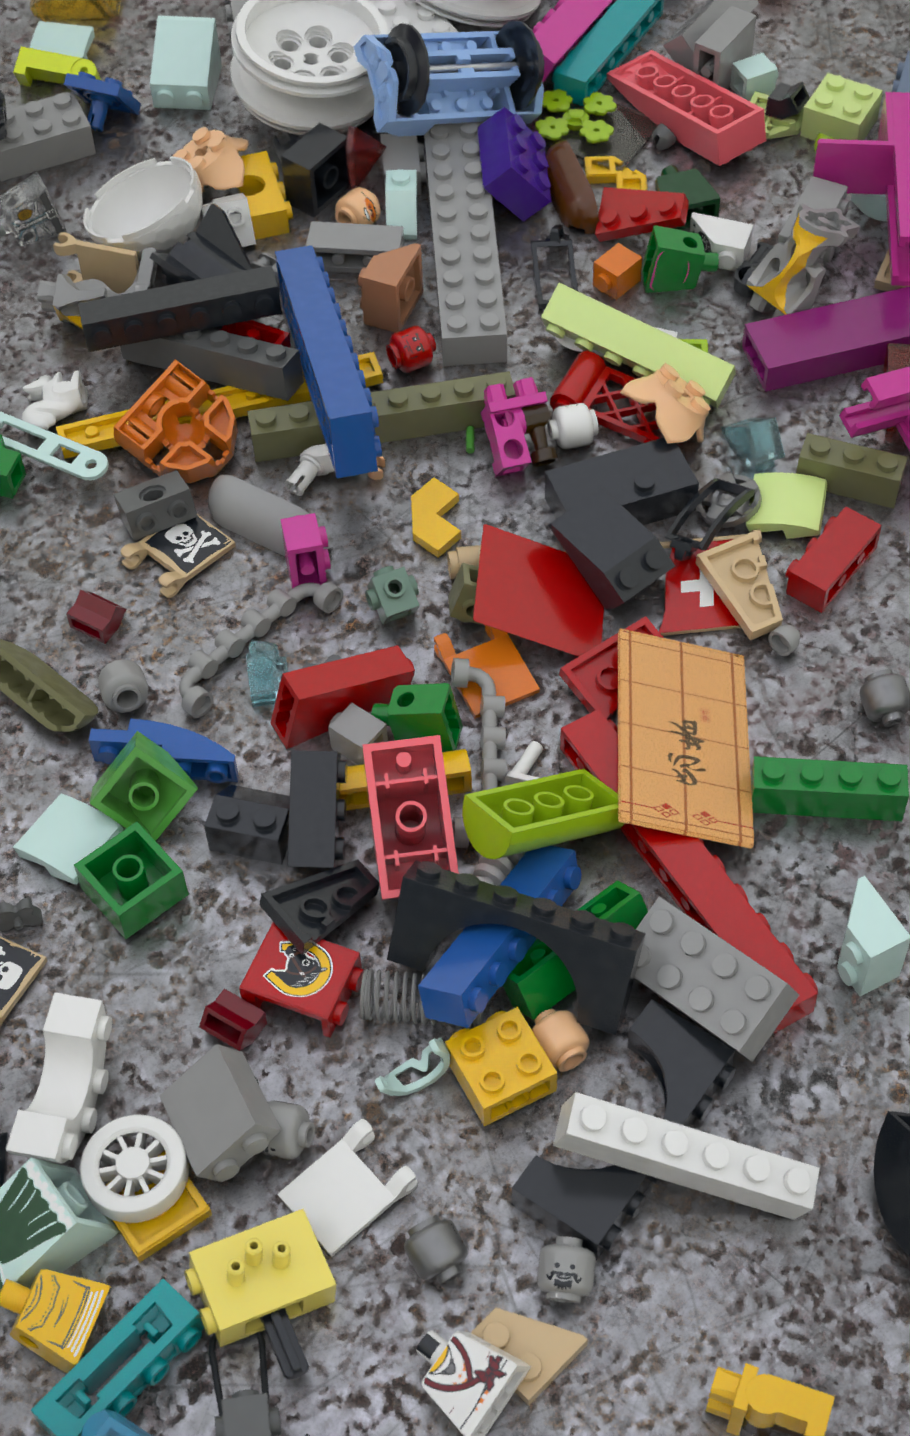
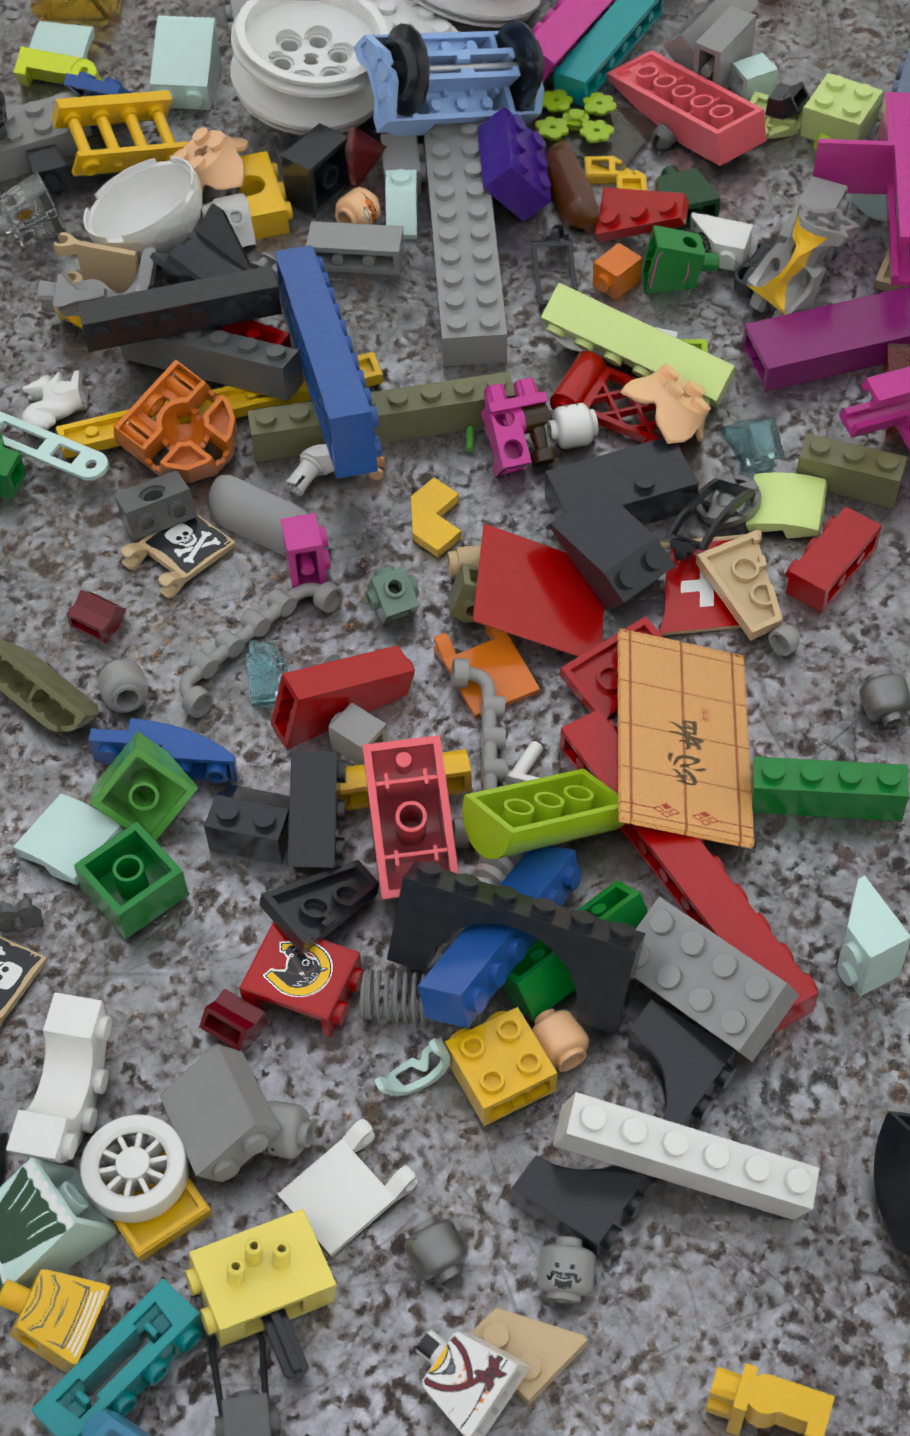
nougat slope [358,243,423,333] -> none
green torso [371,683,463,752] -> none
red head [386,326,436,373] -> none
none -> black arch [26,131,120,195]
none -> yellow fence [51,90,190,176]

